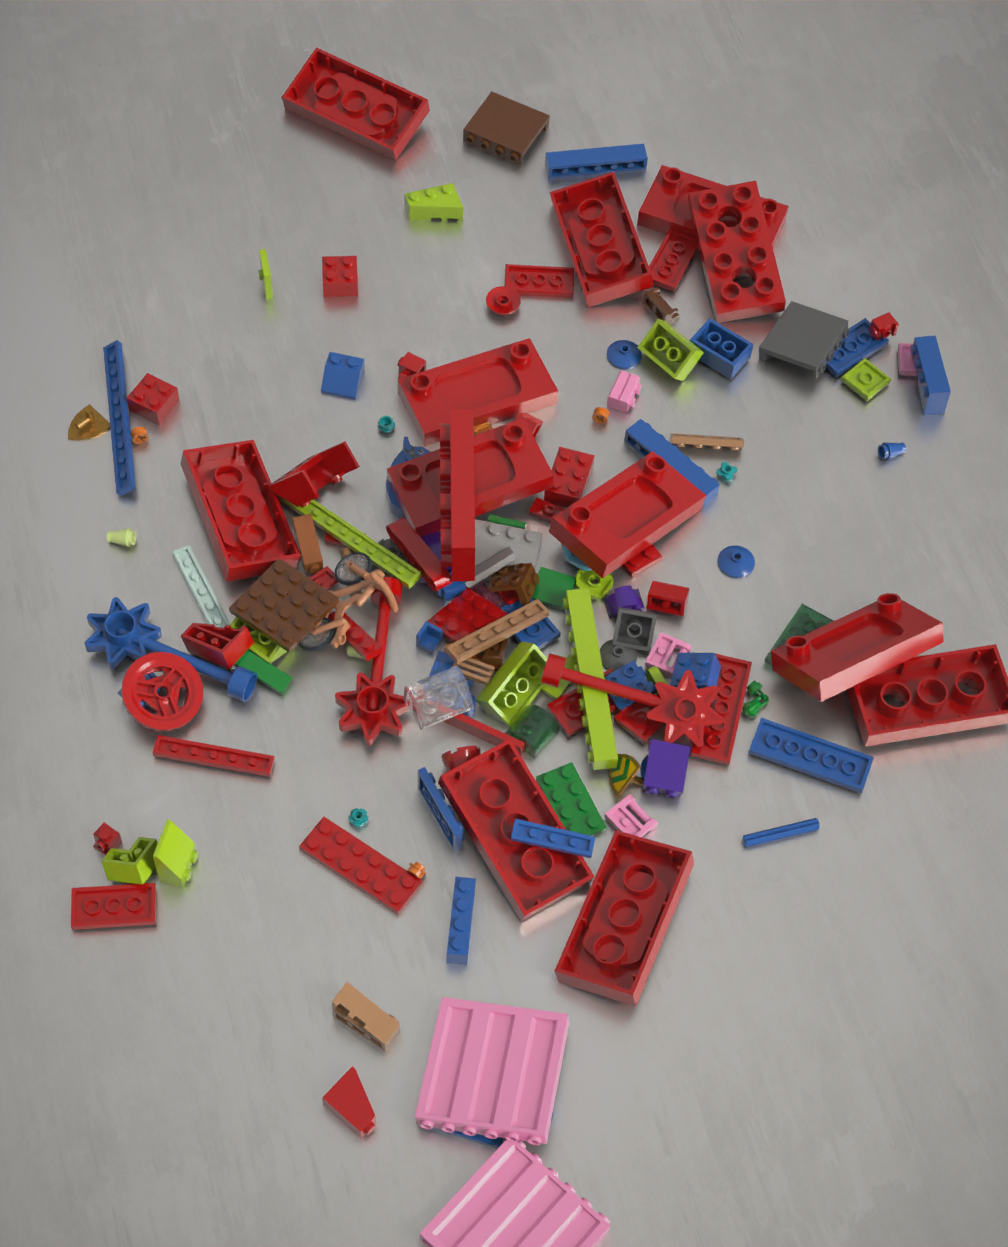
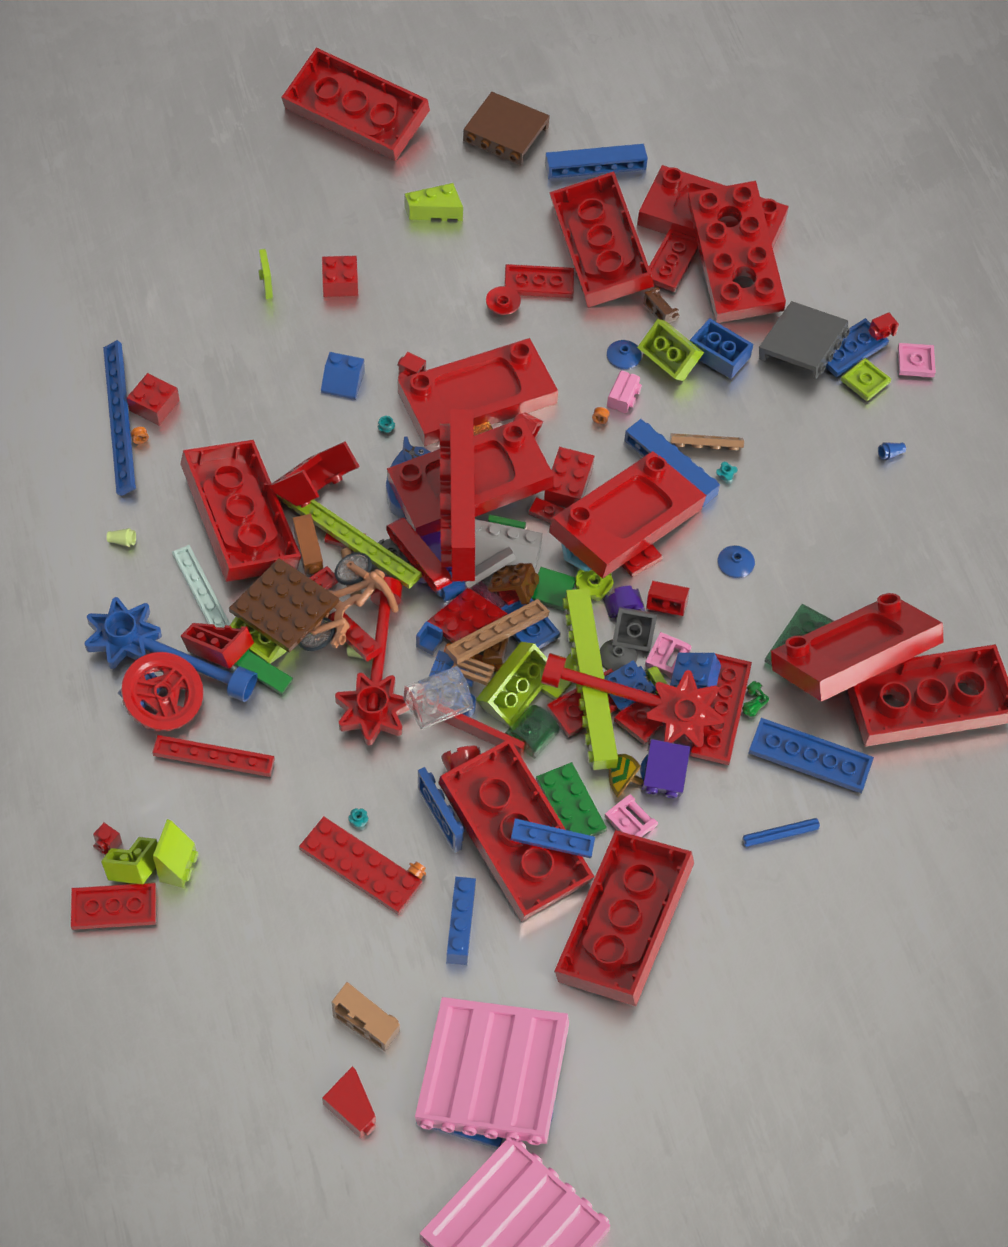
pearl gold shield [68,404,110,440] -> none
blue wedge [910,335,951,415] -> none

